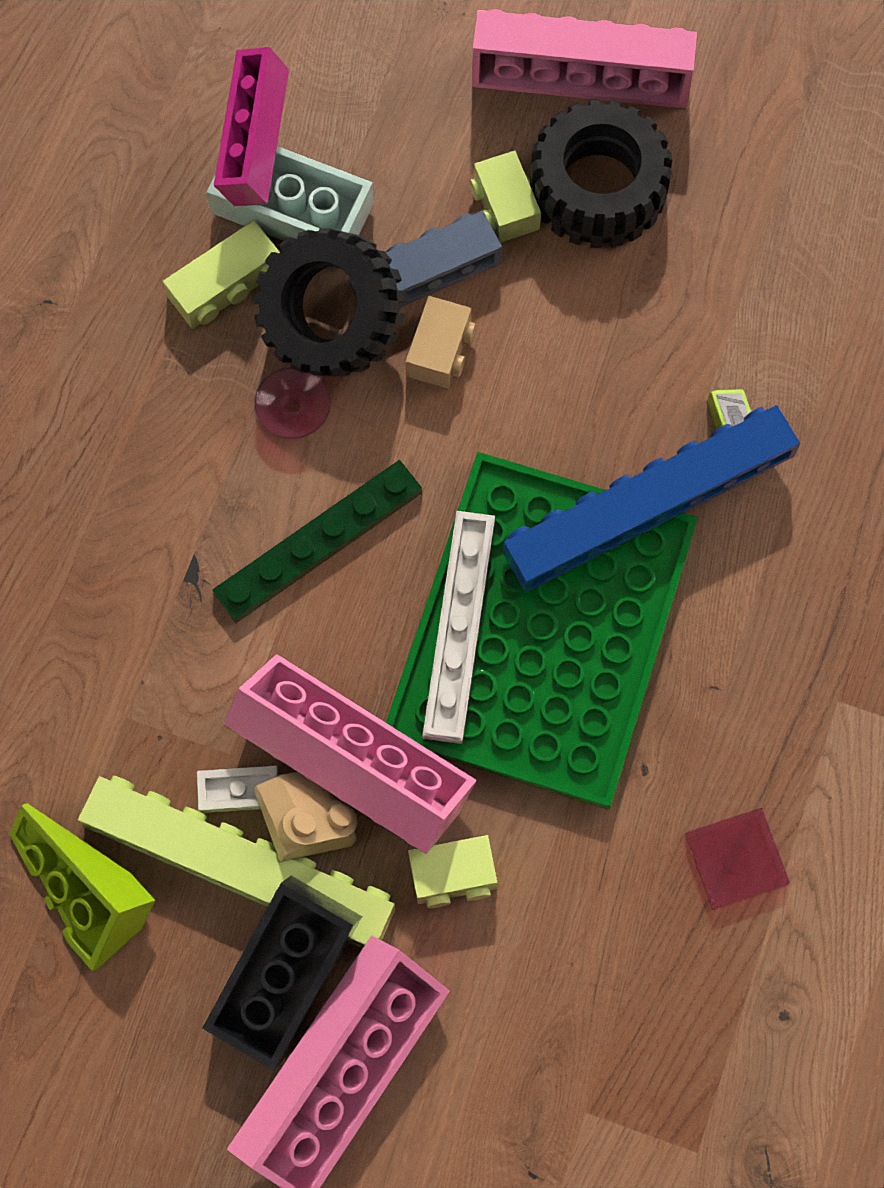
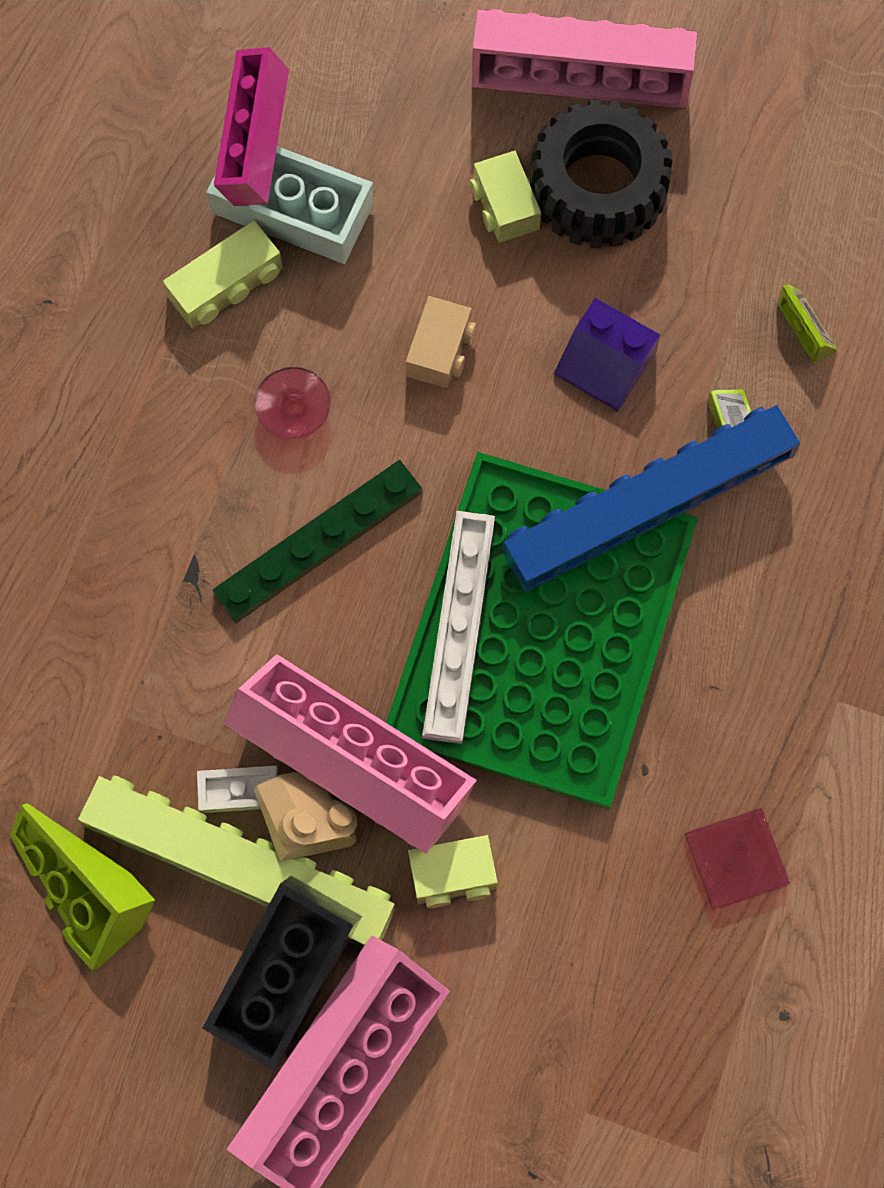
black tyre [253,228,406,376] -> none
sand blue brick [349,210,502,308] -> none
none -> dark purple slope [554,298,660,411]
none -> lime slope [777,284,837,363]

